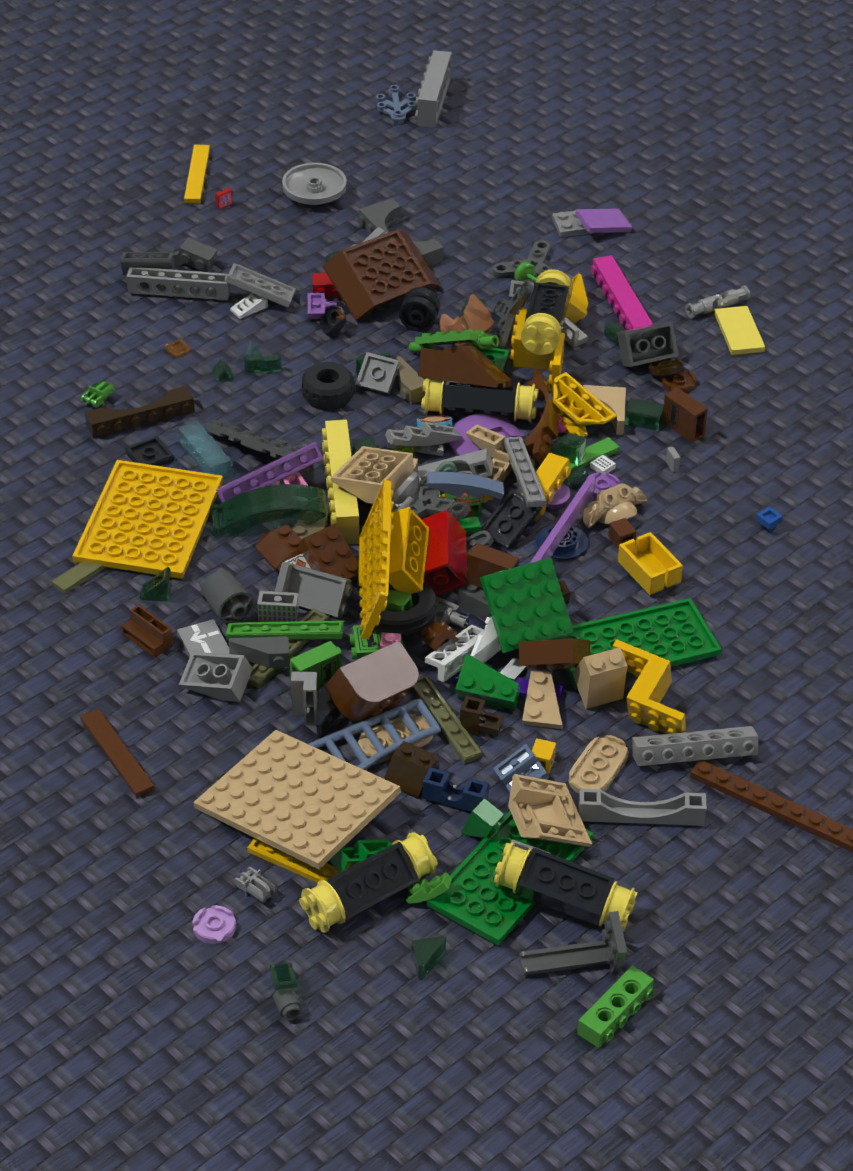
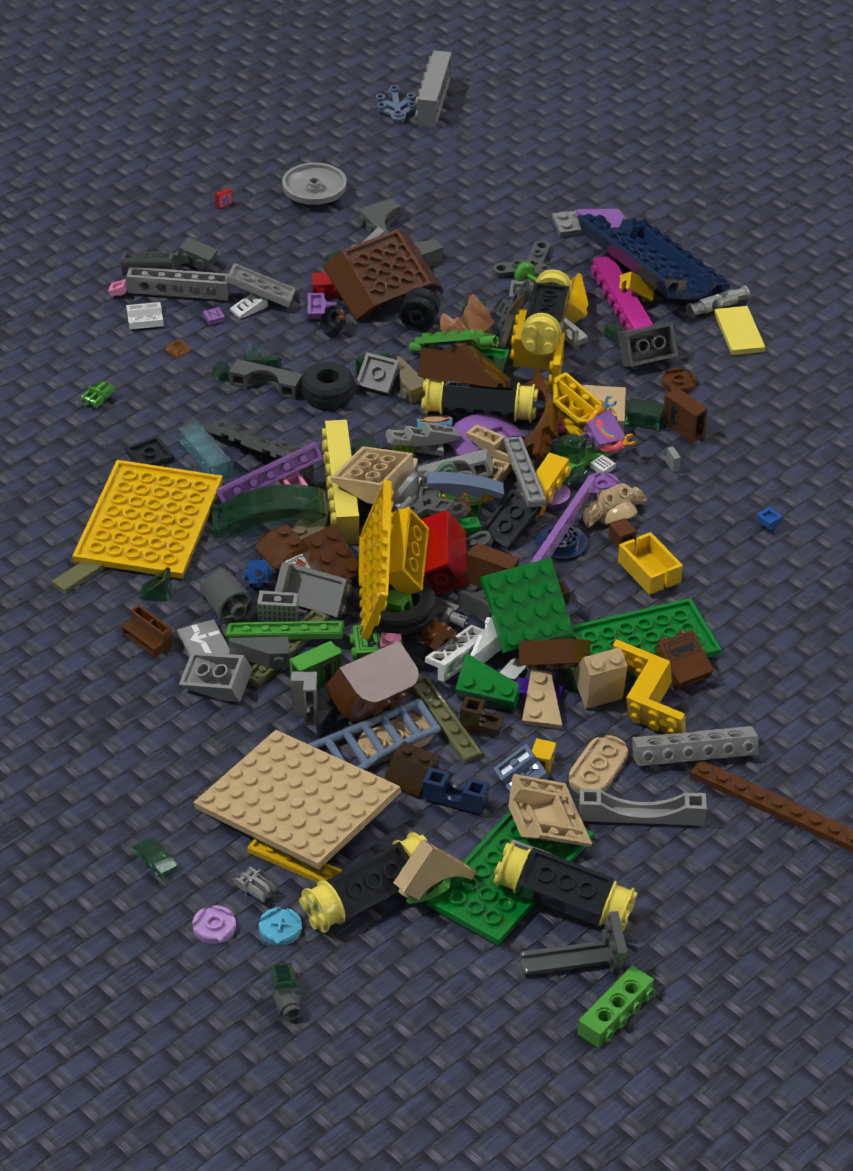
reddish brown tile [80,709,155,798] -> none
dark brown arch [85,386,195,438] -> none
yellow tile [184,145,210,204] -> none
green slope [330,839,392,872] -> none
clear green slope [412,936,446,981] -> none
green slope [461,798,504,838] -> none
dark brown tile [648,358,683,376] -> none
none -> bright pink plate [108,279,127,297]
none -> white slope [126,302,164,329]
none -> clear green slope [133,837,178,877]
none -> medium lavender tile [203,307,225,325]
none -> dark grey arch [229,359,303,400]
none -> blue brick [244,560,272,588]
none -> medium azure tile [259,907,302,946]
none -> tan arch [393,839,476,900]
none -> dark blue slope [578,213,731,300]
none -> torso [579,395,636,453]
none -> yellow hinge [619,271,655,302]
none -> reddish brown brick [654,630,714,691]

